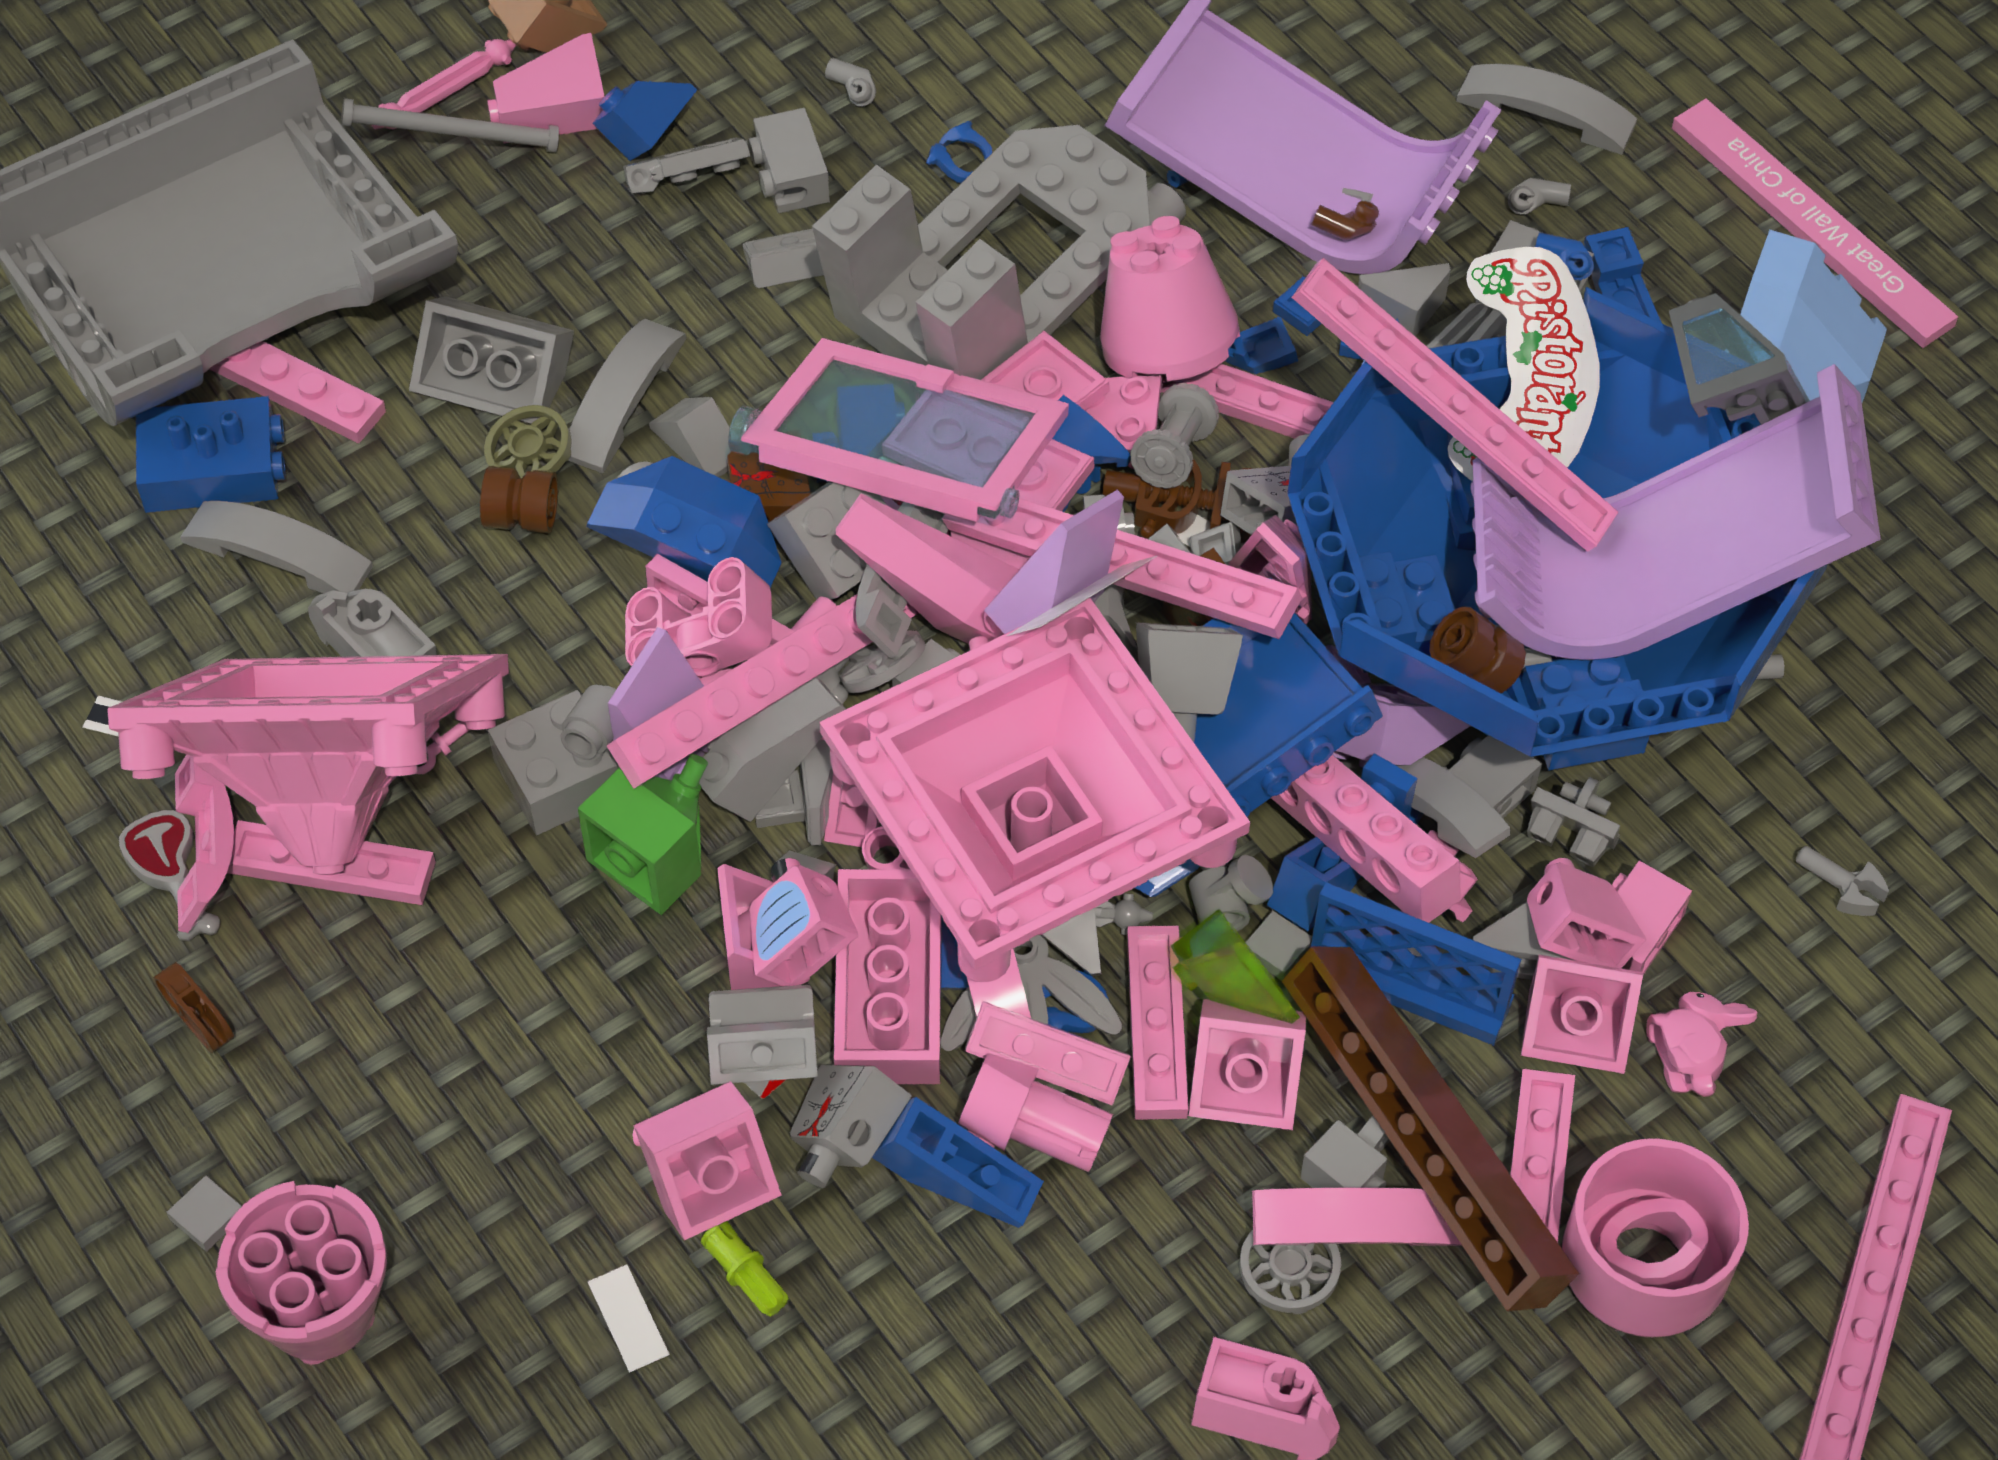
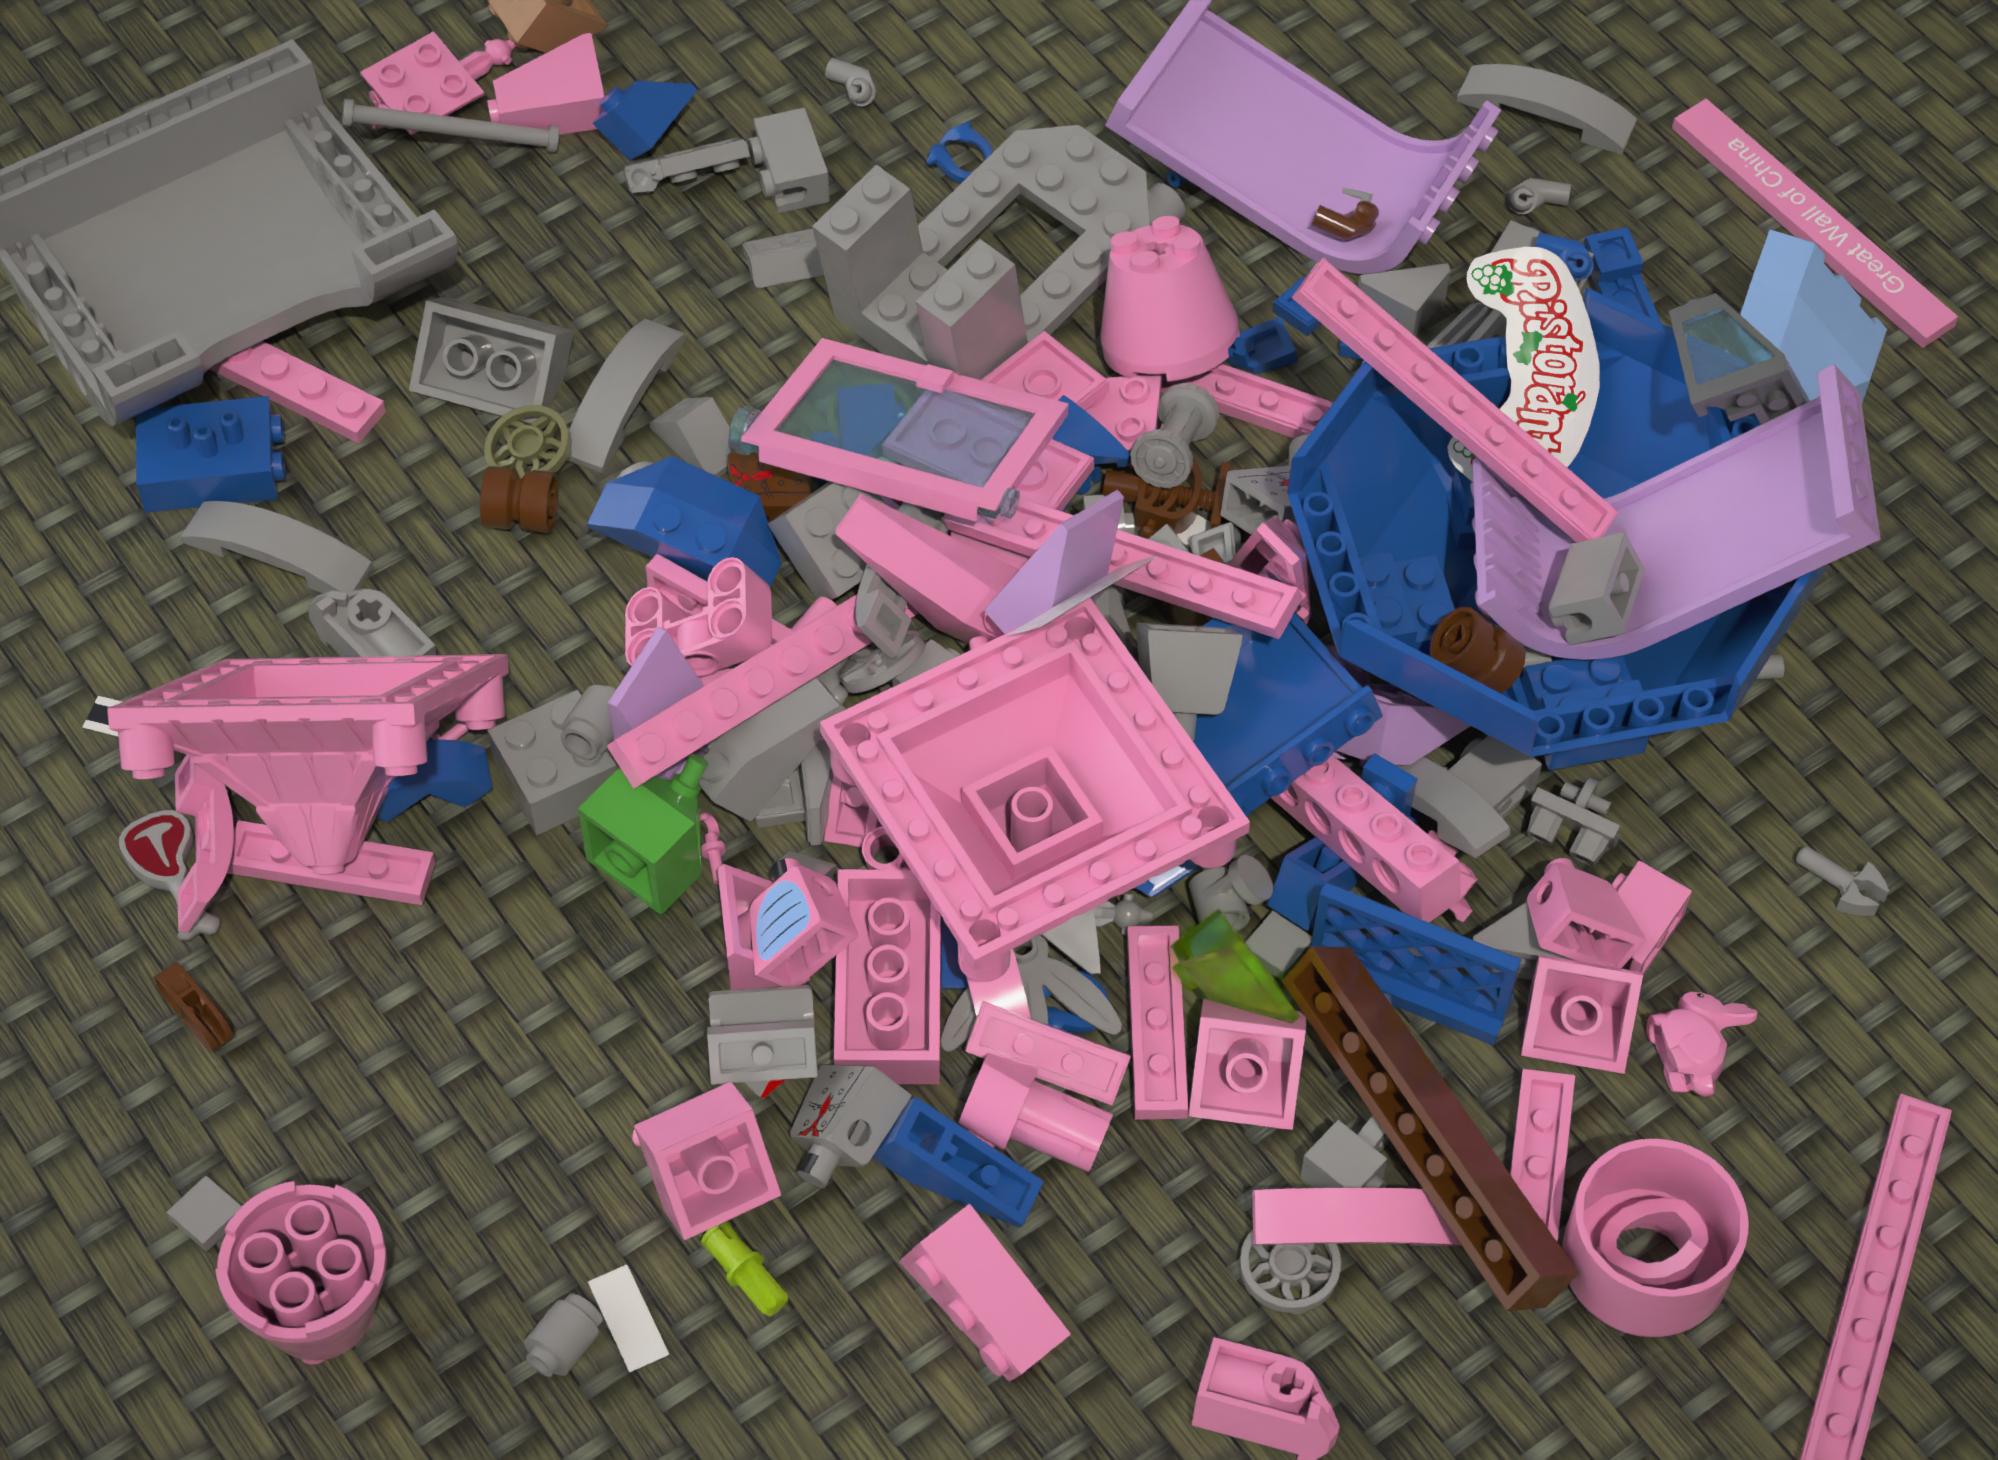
none -> bright pink hinge [360,31,484,135]
none -> blue brick [376,739,492,822]
none -> light grey brick [524,1294,603,1377]
none -> bright pink hand [700,812,726,885]
none -> bright pink wedge [899,1204,1071,1382]
none -> light grey brick [1549,532,1645,645]

